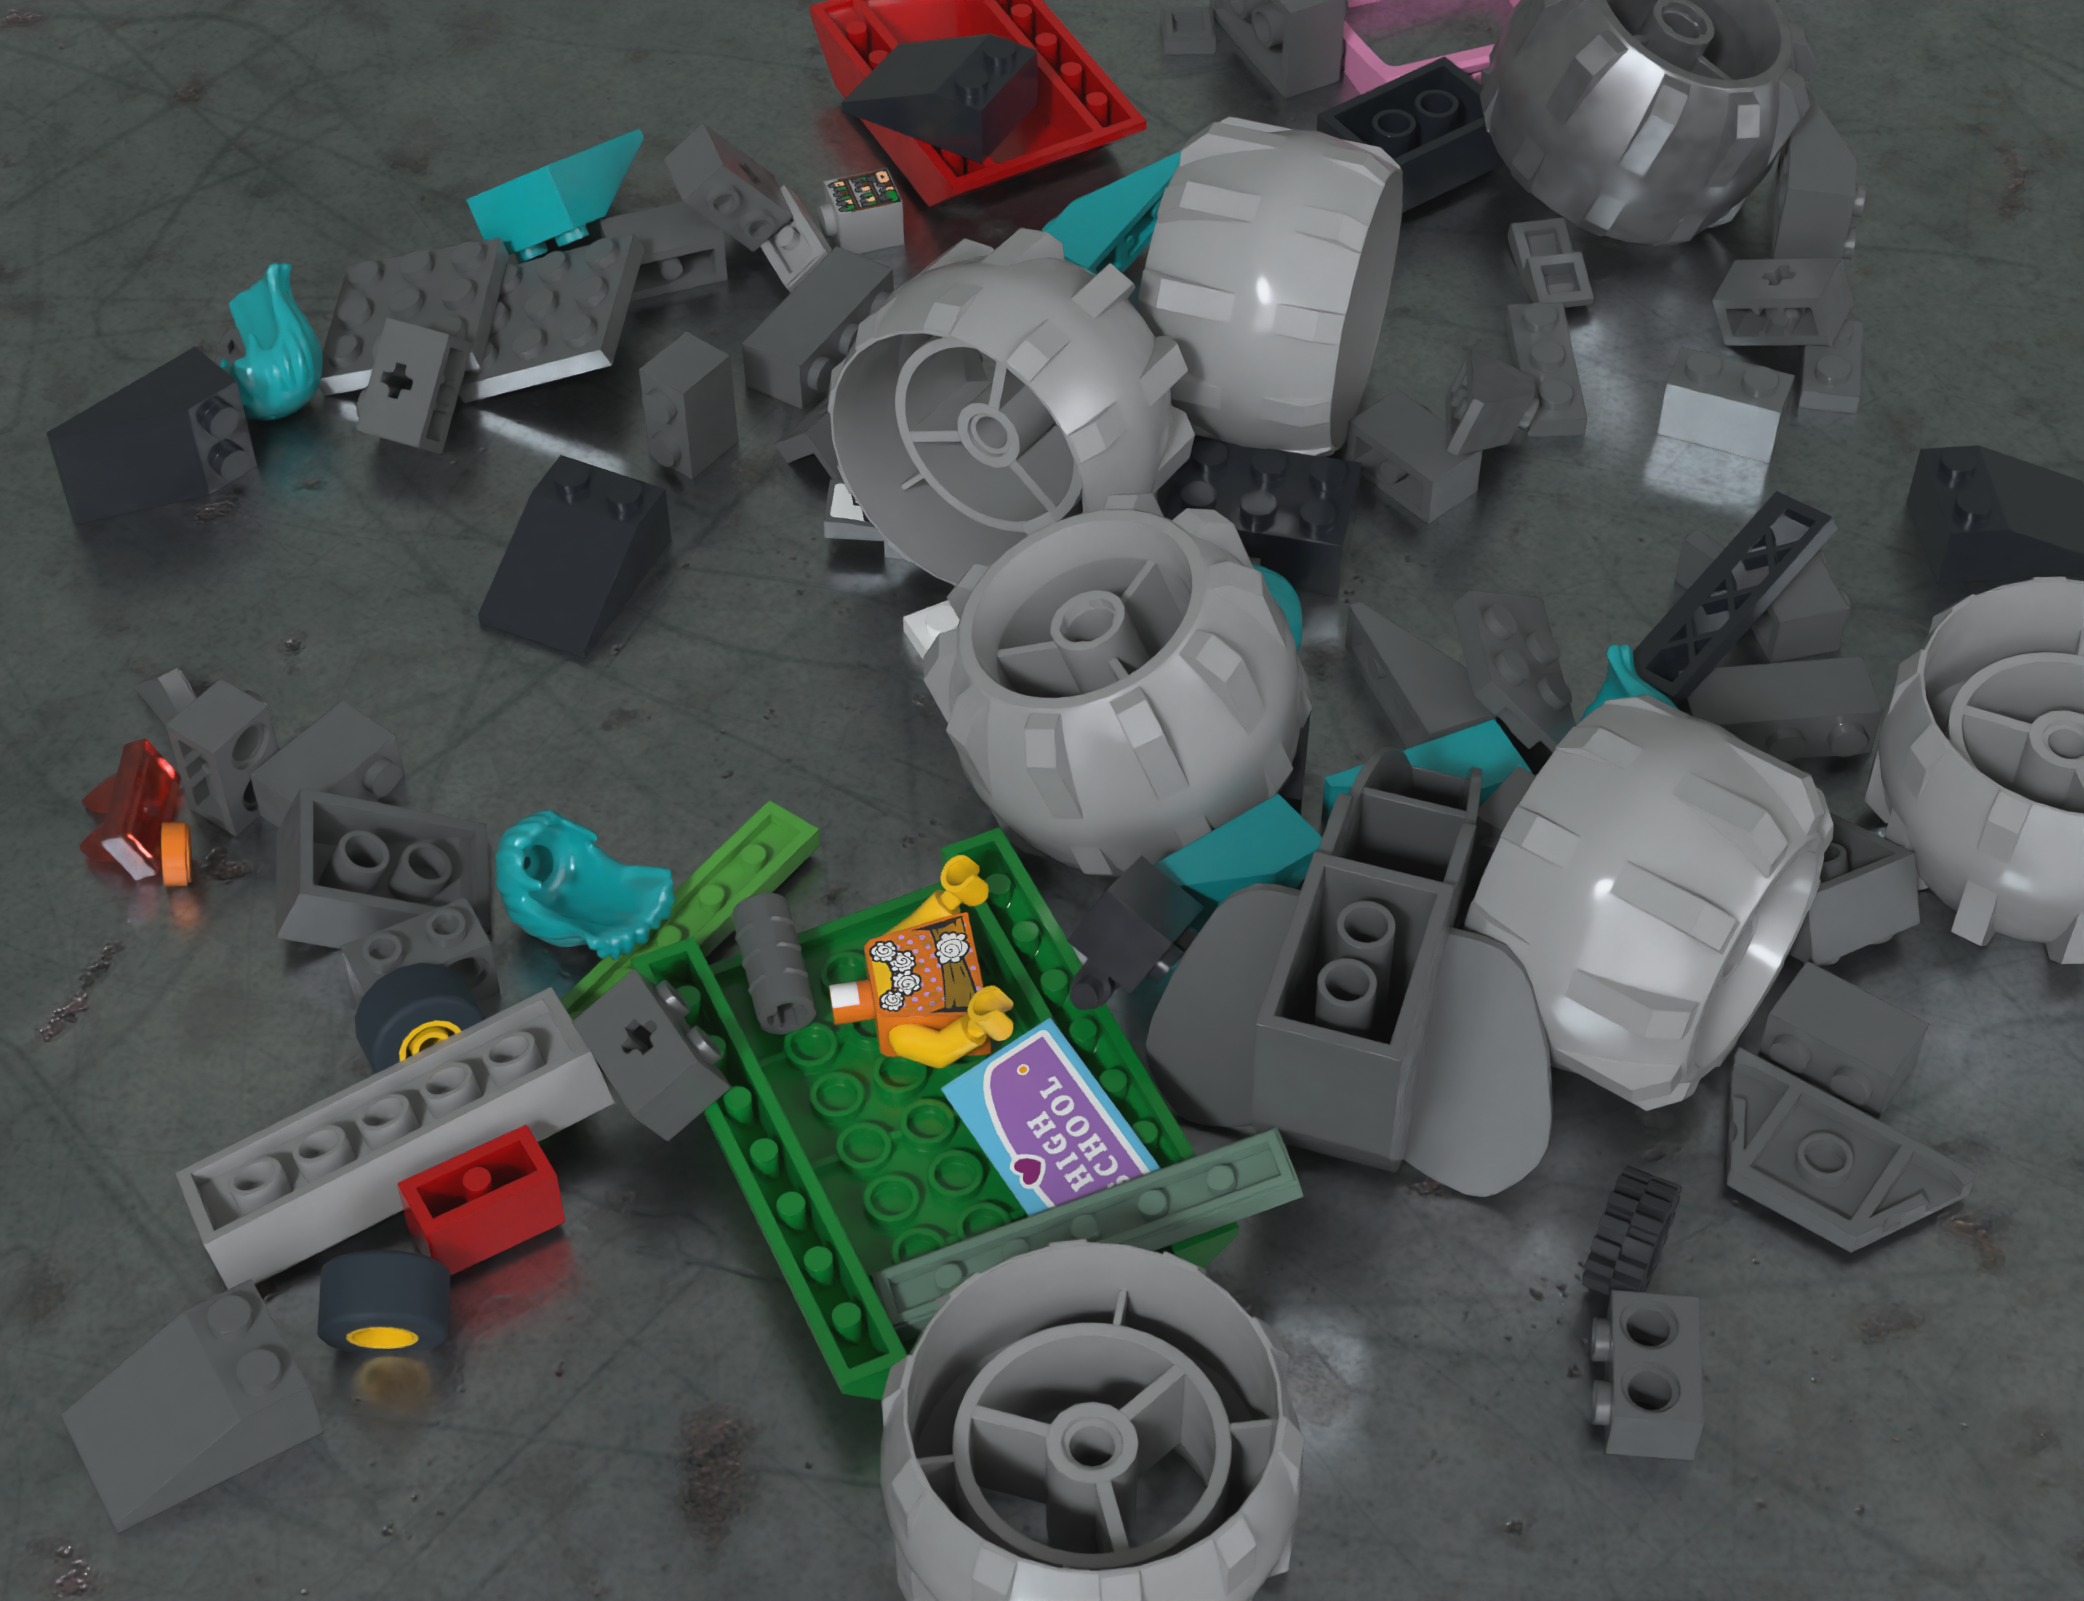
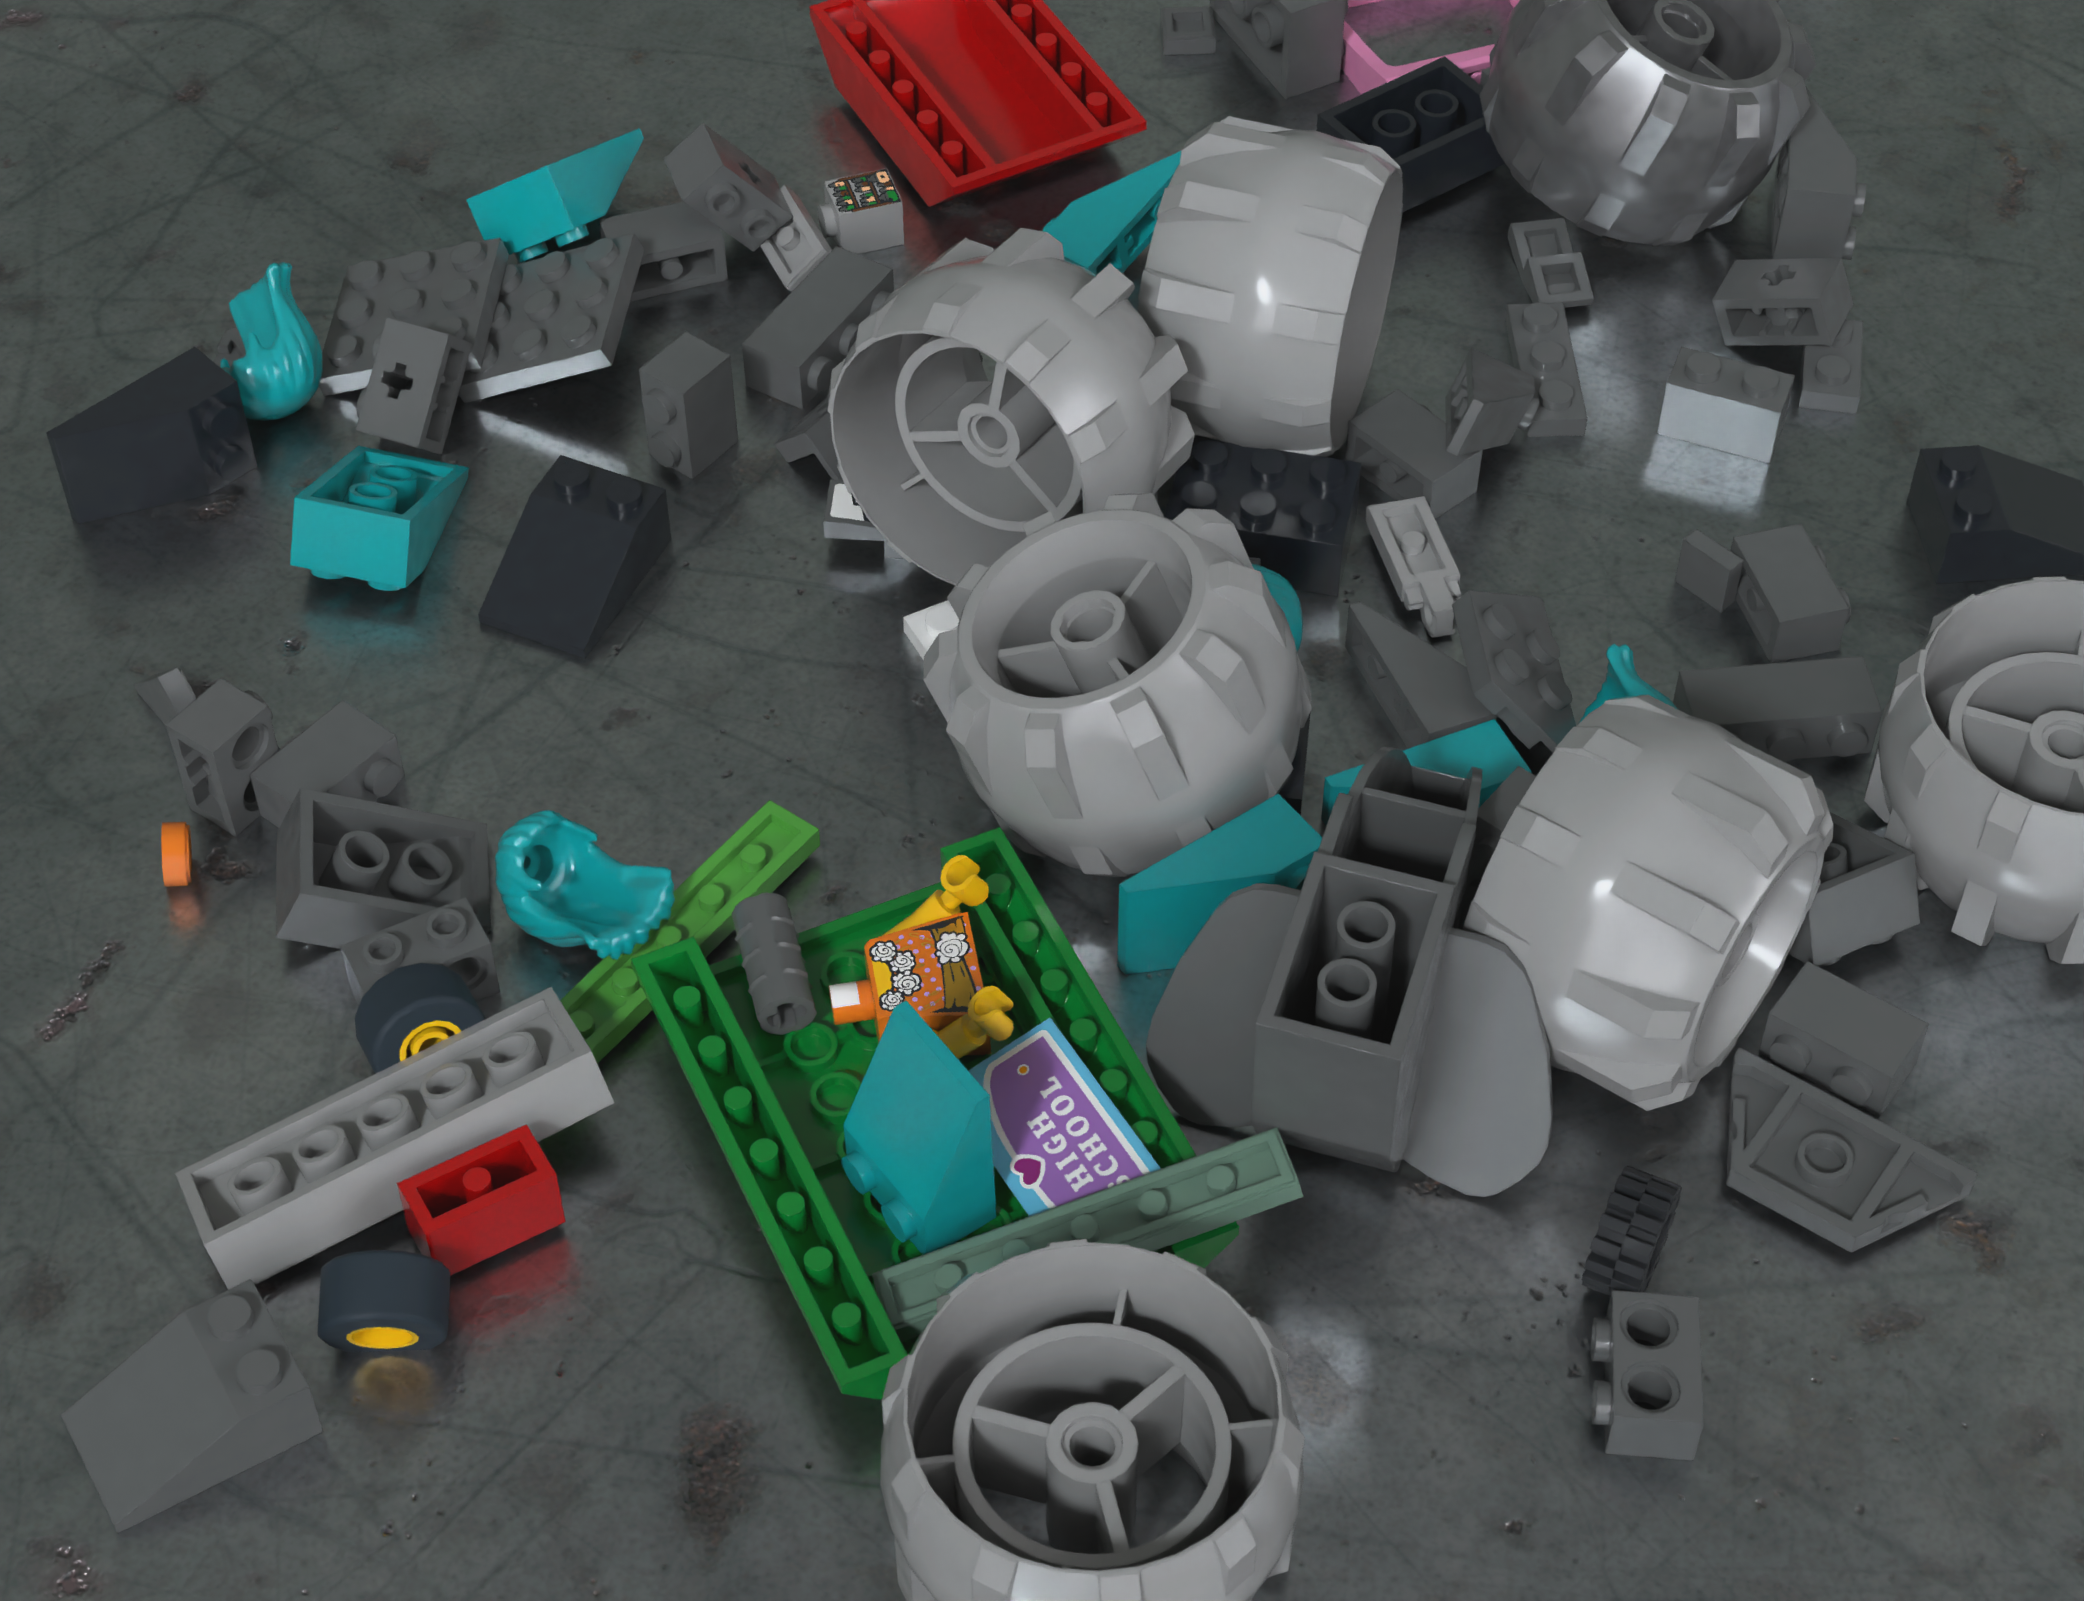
clear red tile [80,738,181,880] -> none
dark grey brick [571,968,731,1141] -> none
black slope [841,34,1038,164] -> none
black brick [1066,855,1204,1010] -> none
black fence [1633,491,1838,707] -> none
none -> teal slope [290,445,469,591]
none -> teal slope [842,1000,996,1255]
none -> light grey hinge [1365,496,1461,638]

